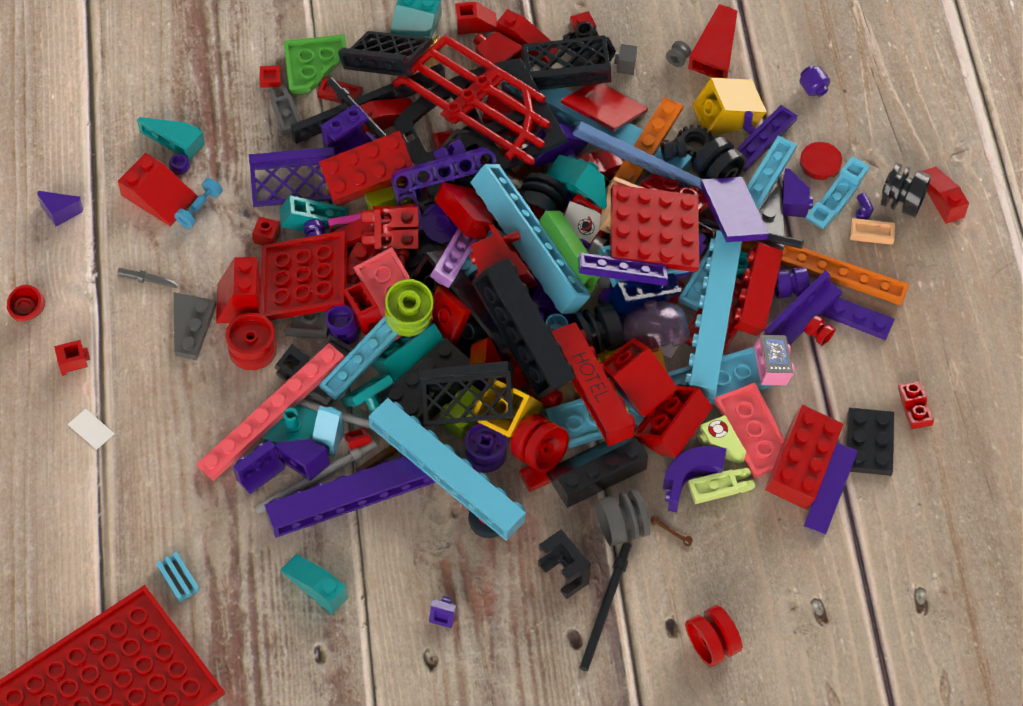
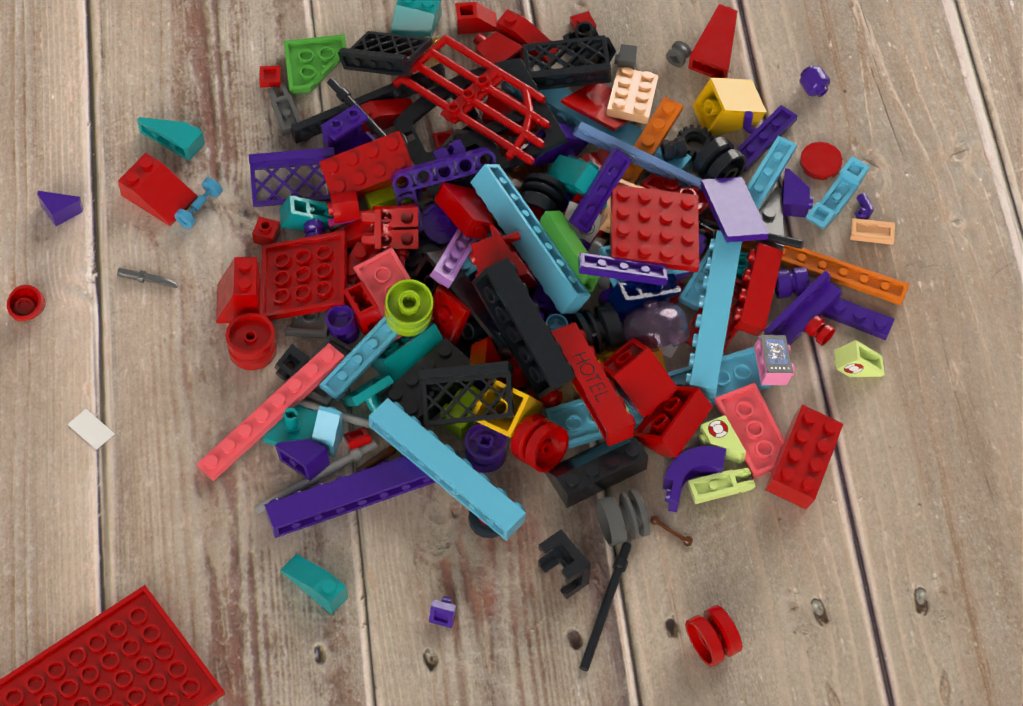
red brick [54,340,91,376] -> none
medium azure tile [156,551,200,602] -> none
dark purple plate [169,154,190,174] -> none
dark grey wing [174,292,217,360] -> none
dark purple bracket [233,440,285,494] -> none
red tile [317,78,363,104] -> none
red tile [519,466,550,492] -> none
dark purple slope [804,443,858,535] -> none
black plate [847,407,894,476] -> none
black wheel [881,163,931,217] -> none
red slope [898,381,934,429] -> none
red slope [921,166,969,224] -> none
none -> red brick [327,190,361,223]
none -> dark purple tile [568,147,632,234]
none -> light nougat plate [606,67,658,124]
none -> yellowish green slope [834,340,885,377]

